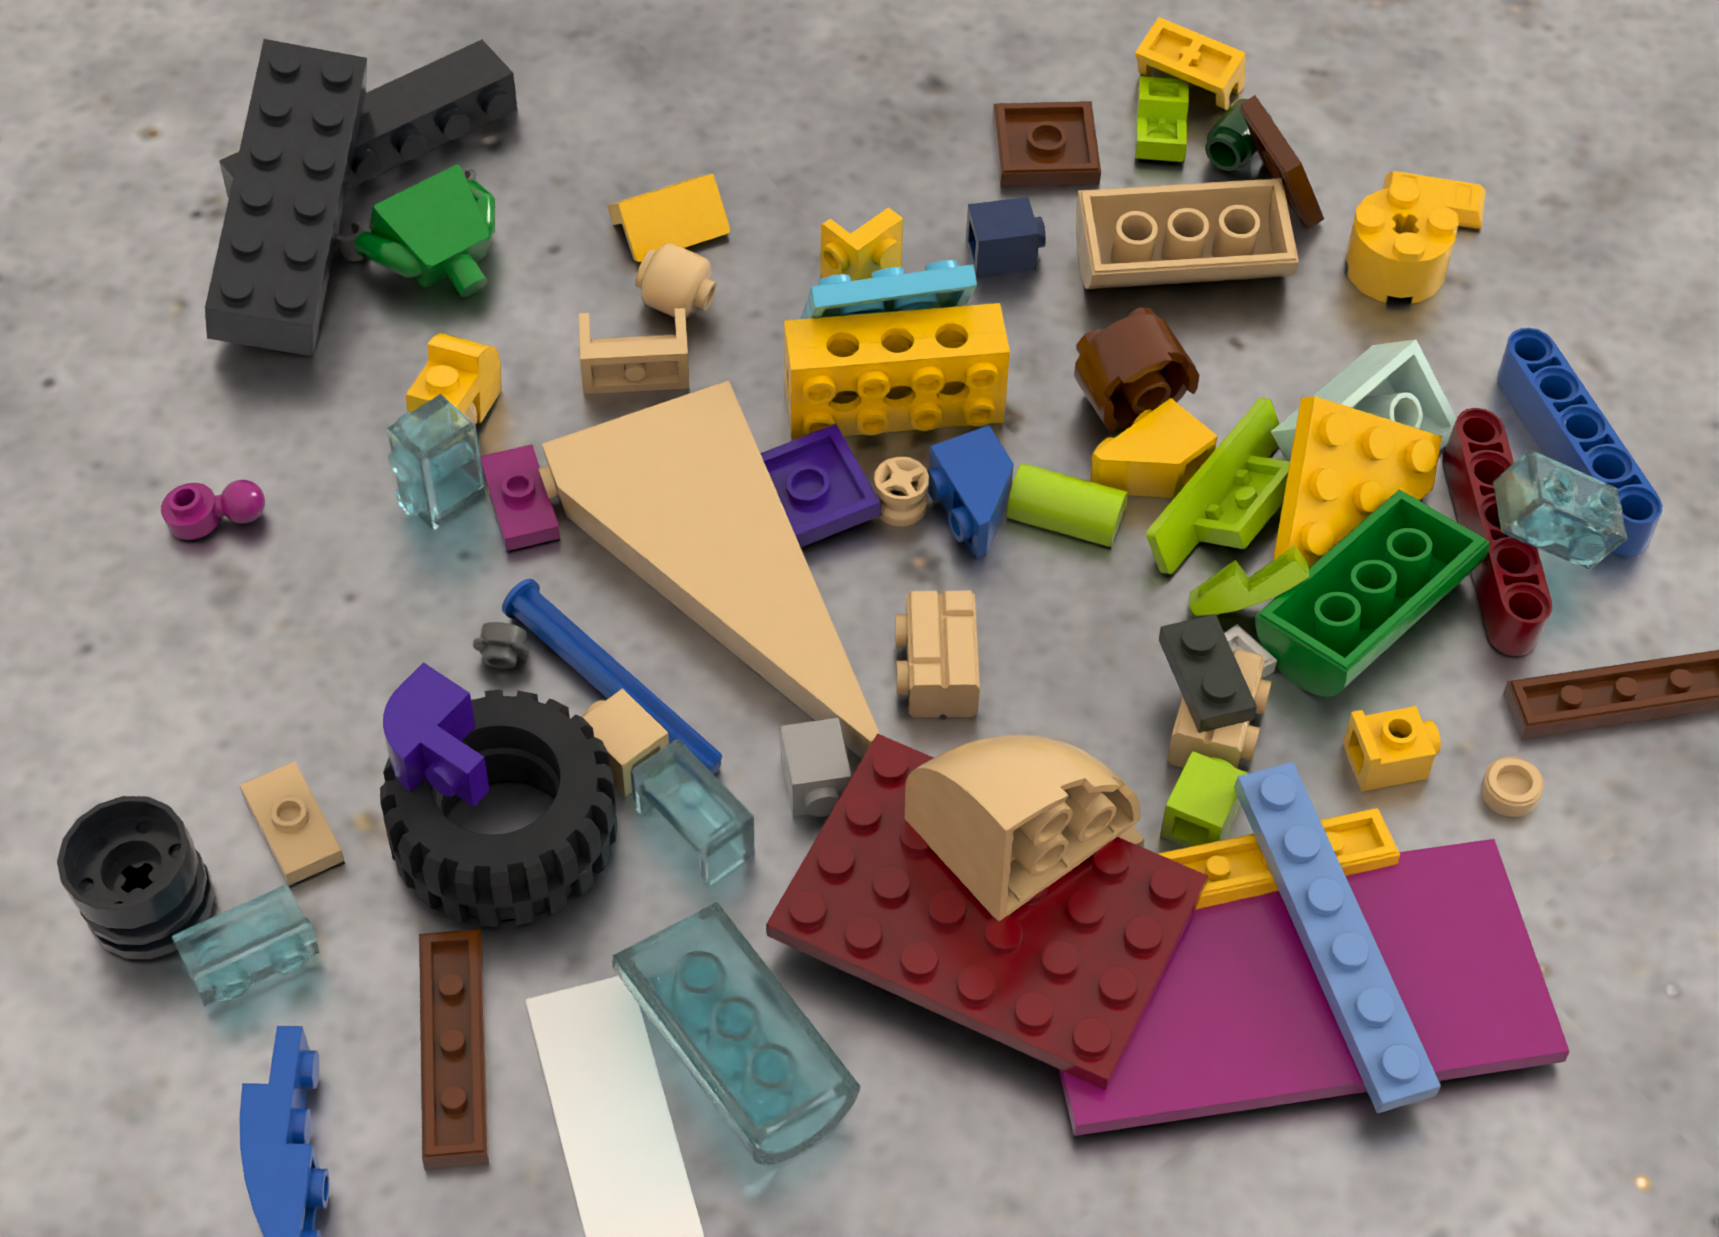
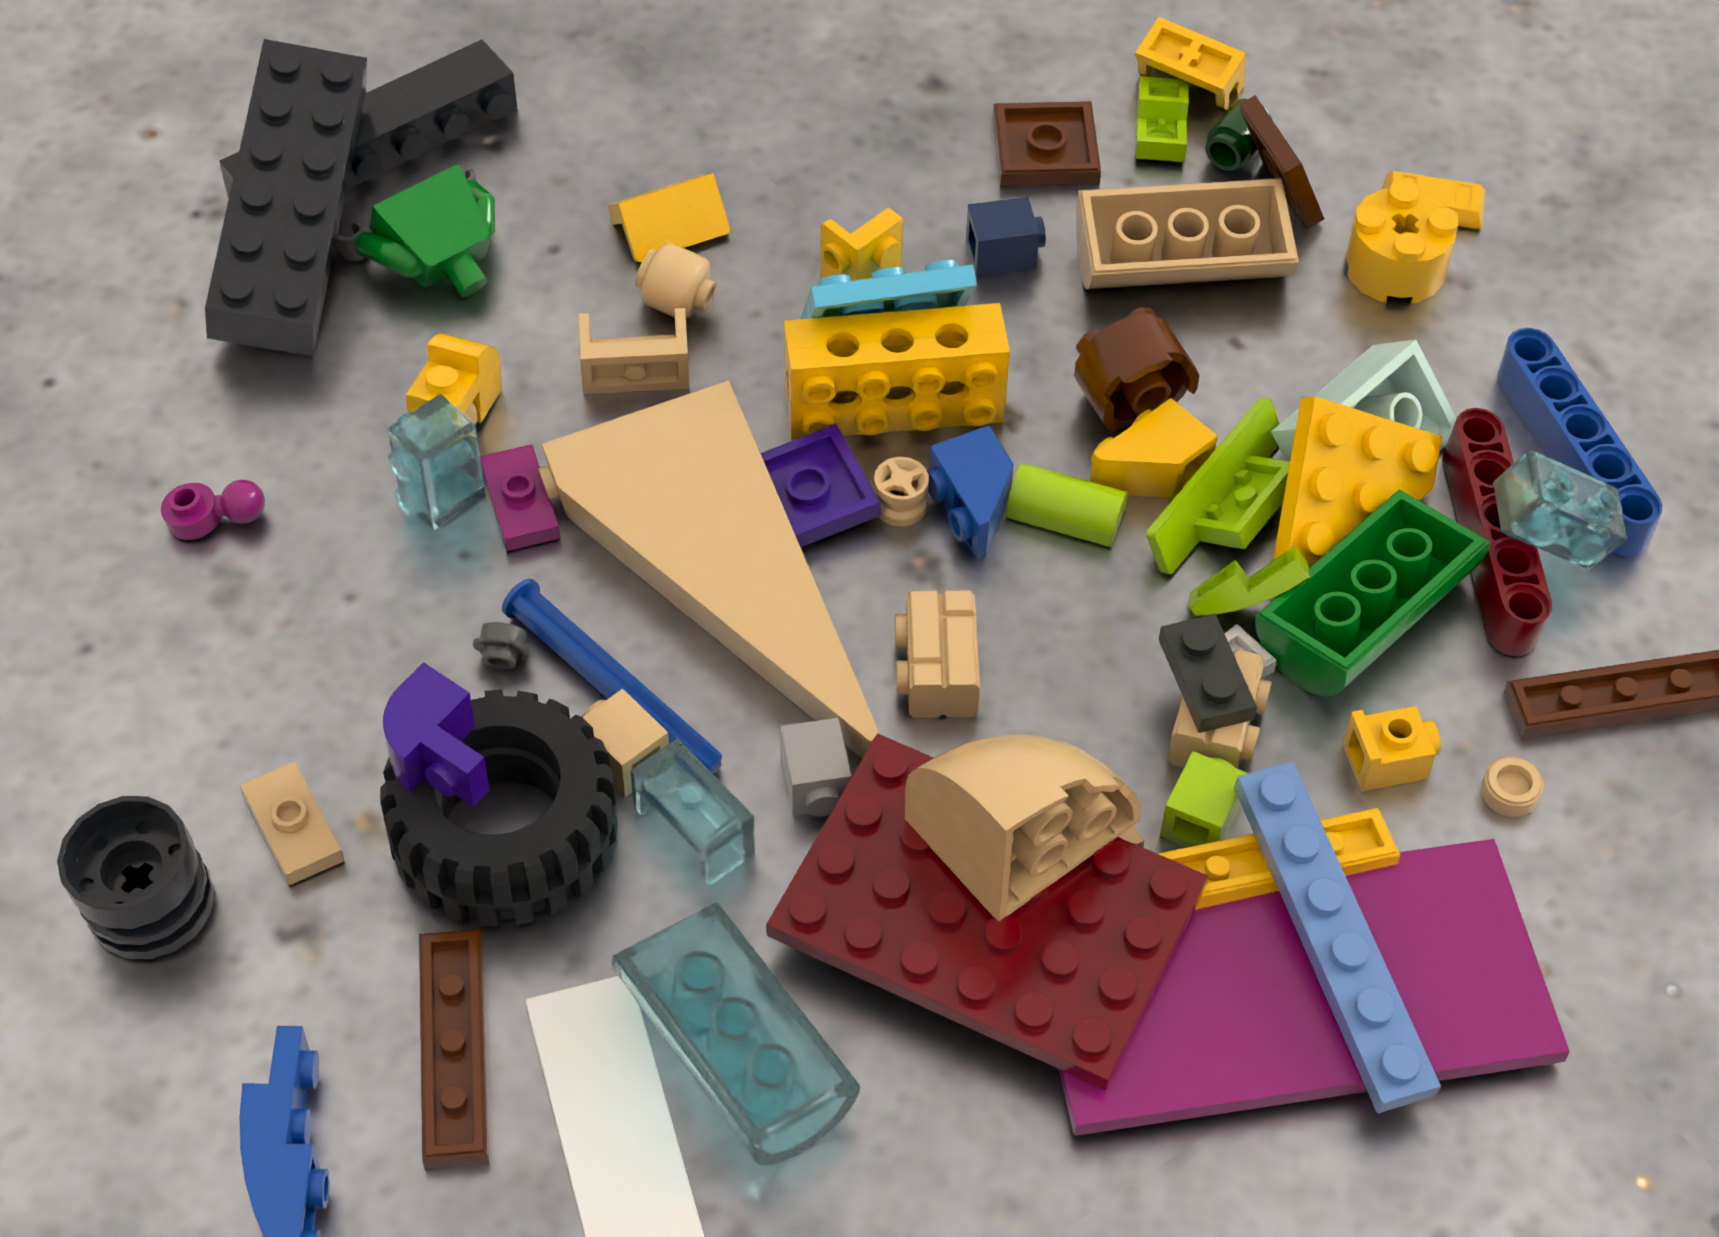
clear light blue bracket [172,884,320,1007] -> none

